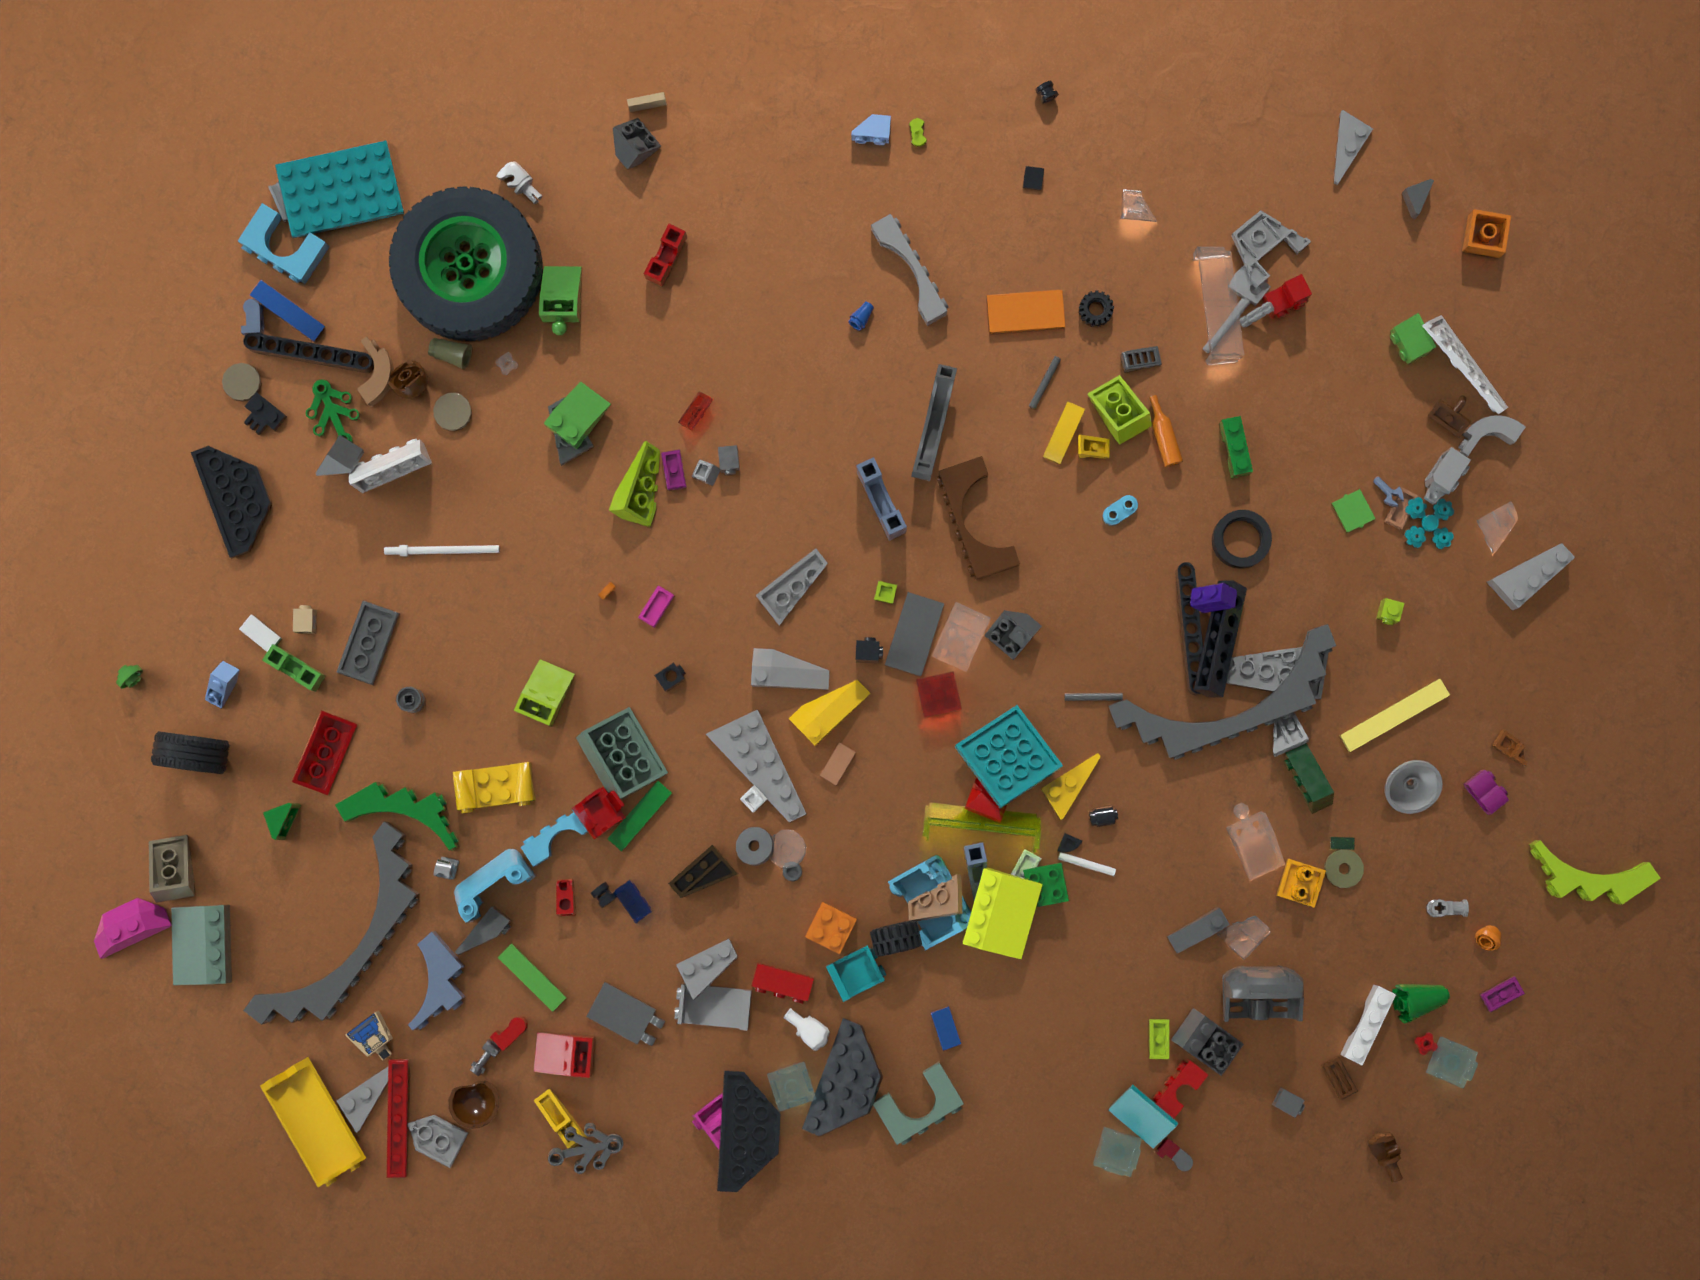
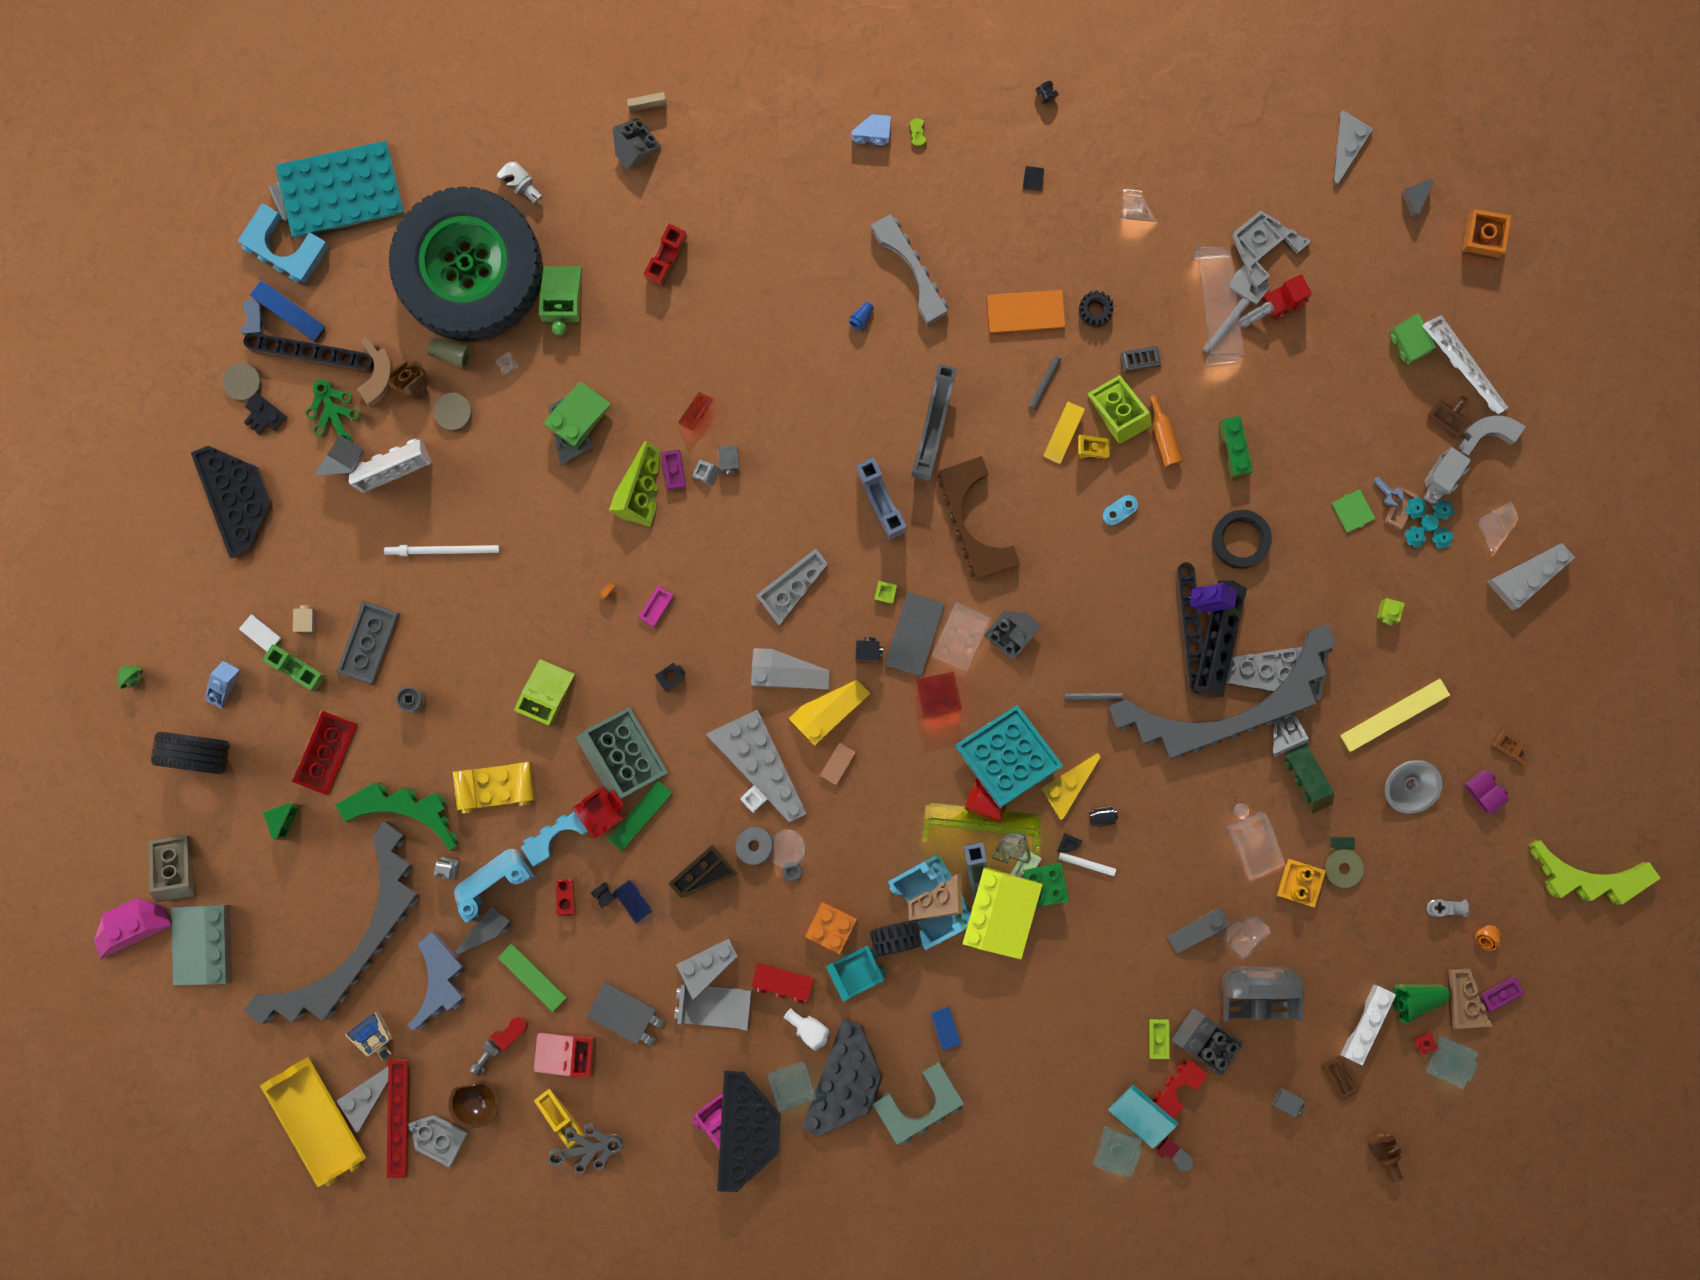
none -> clear slope [992,833,1031,864]
none -> medium nougat wing [1449,969,1493,1029]

